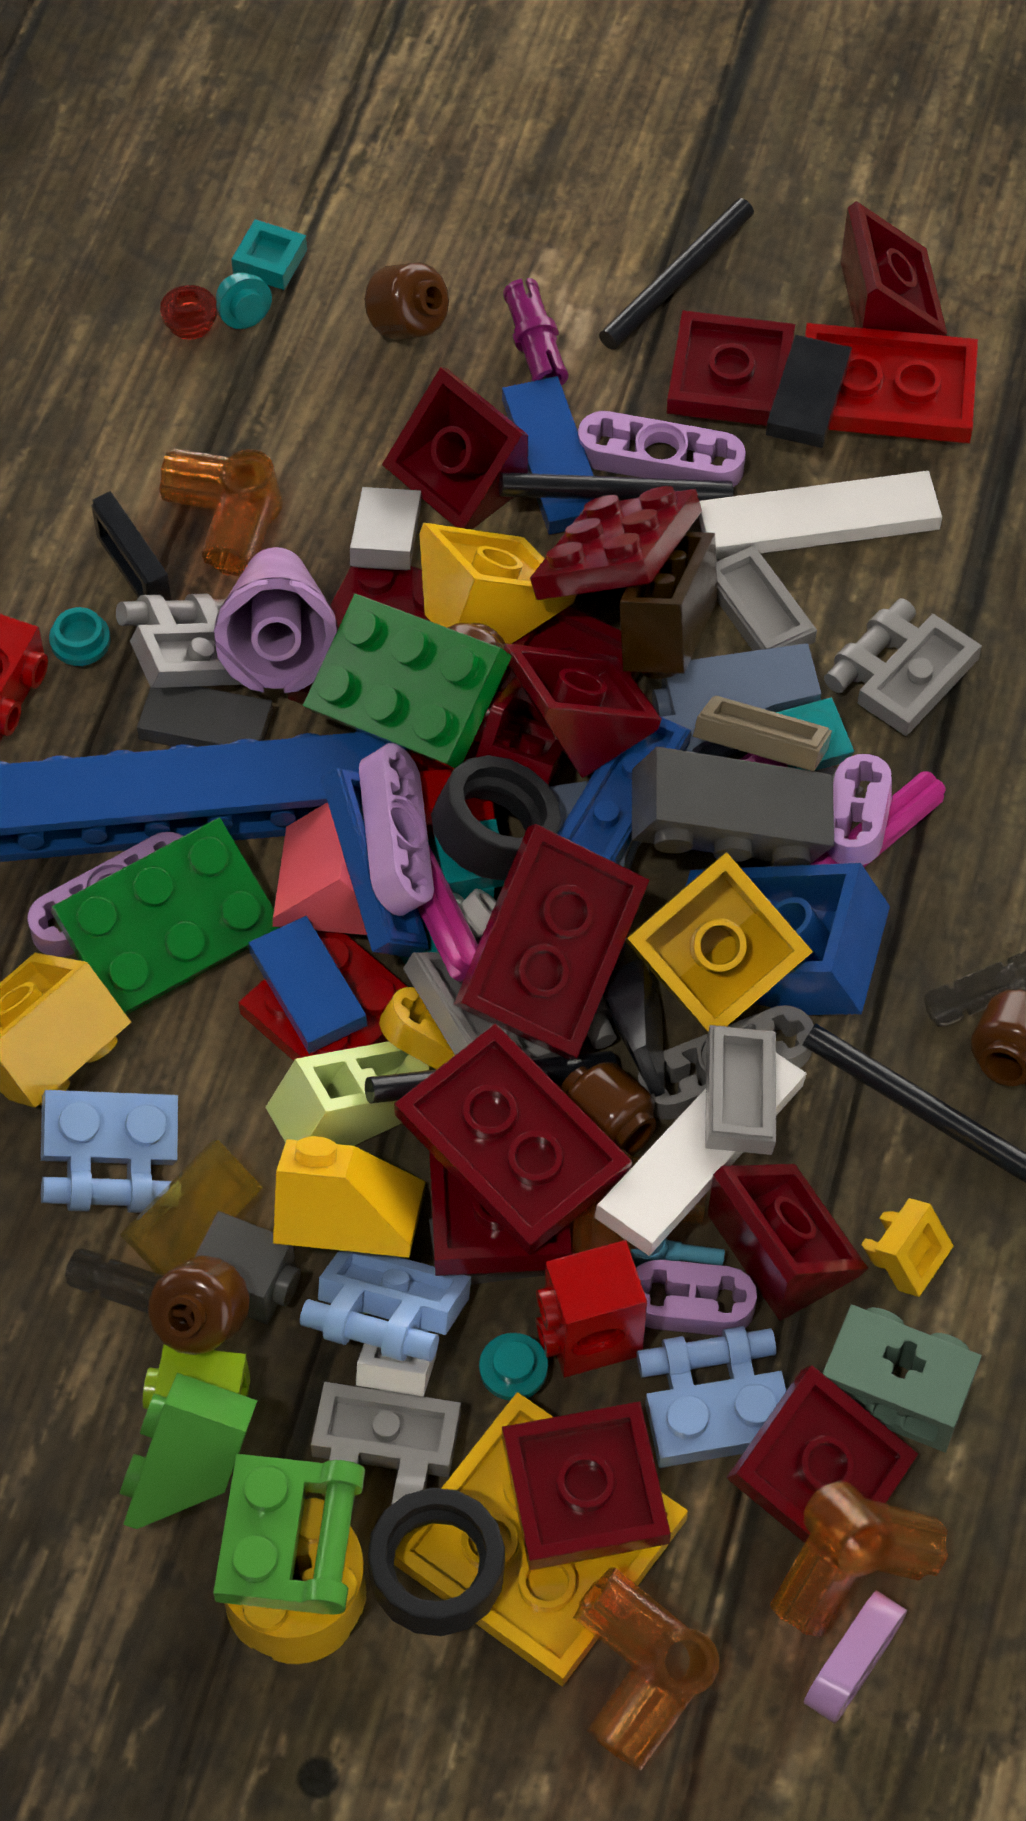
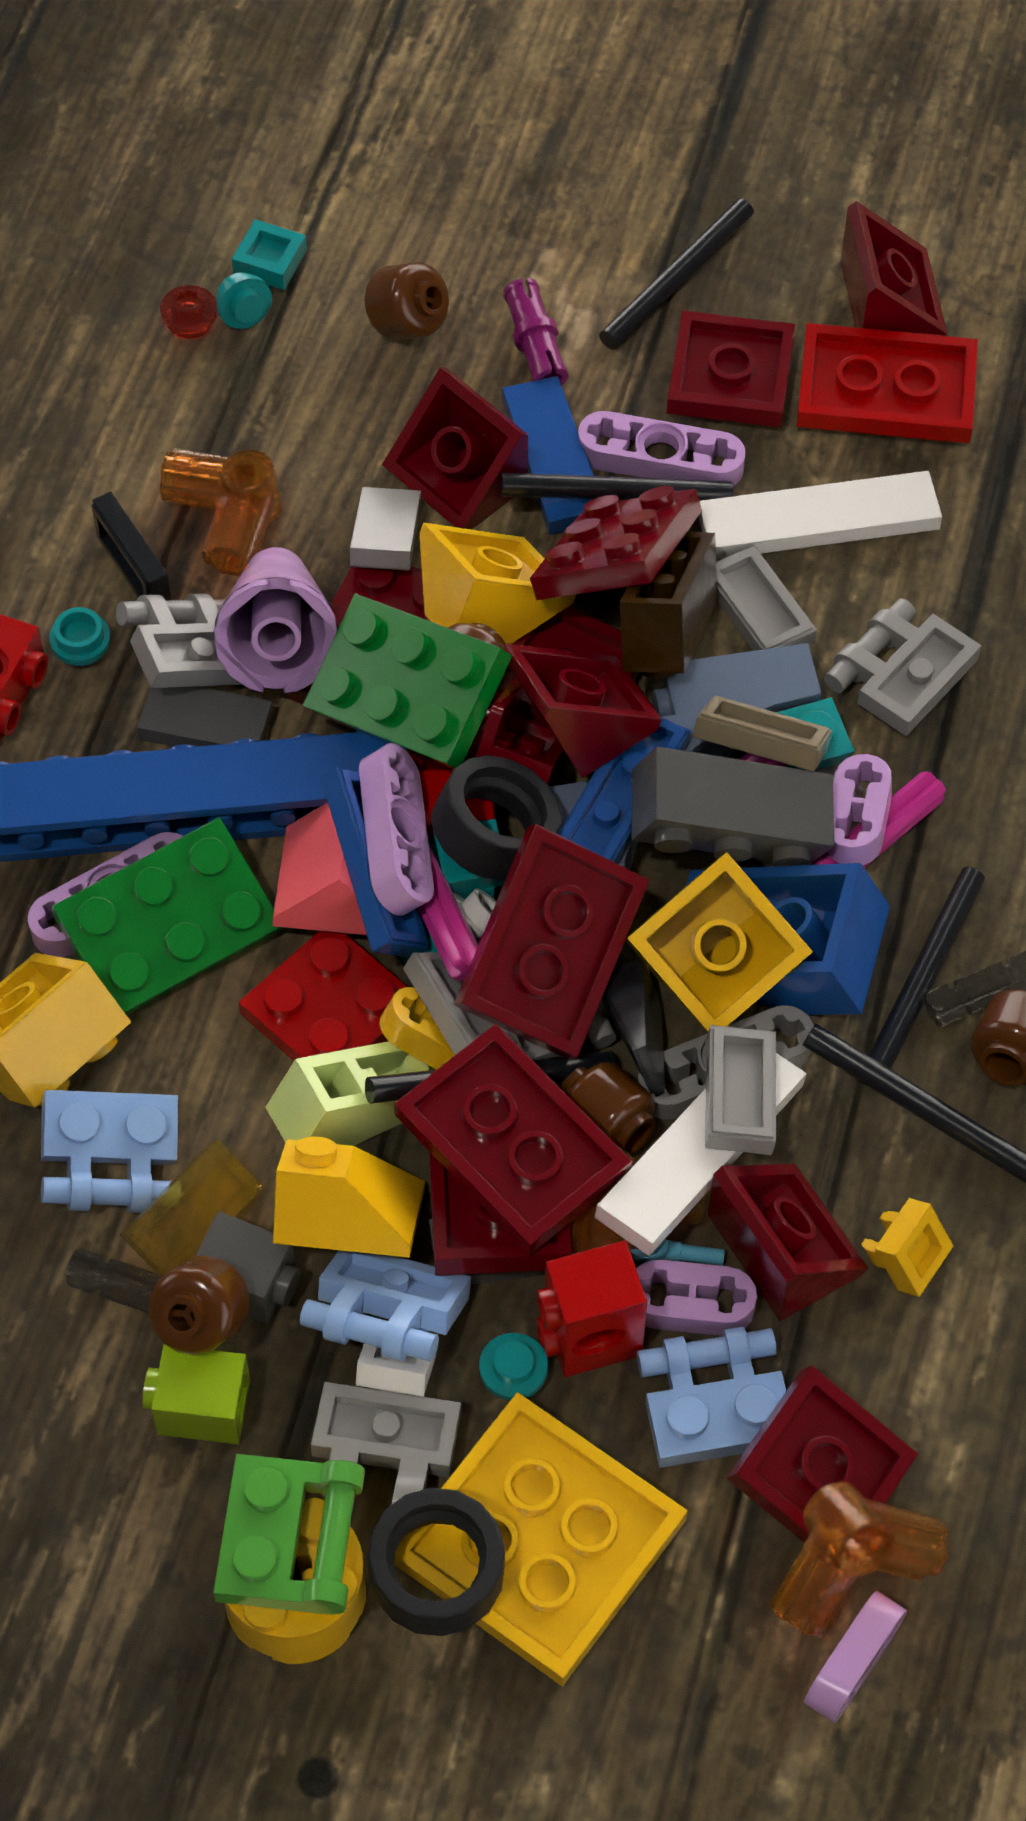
bright green slope [120,1373,258,1529] -> none
blue tile [248,916,367,1054] -> none
dark red plate [502,1401,671,1571] -> none
clear orange piece [573,1567,719,1771] -> none
black tile [766,335,852,448] -> none
sand green brick [823,1304,982,1453] -> none
none -> black bar [869,867,985,1069]

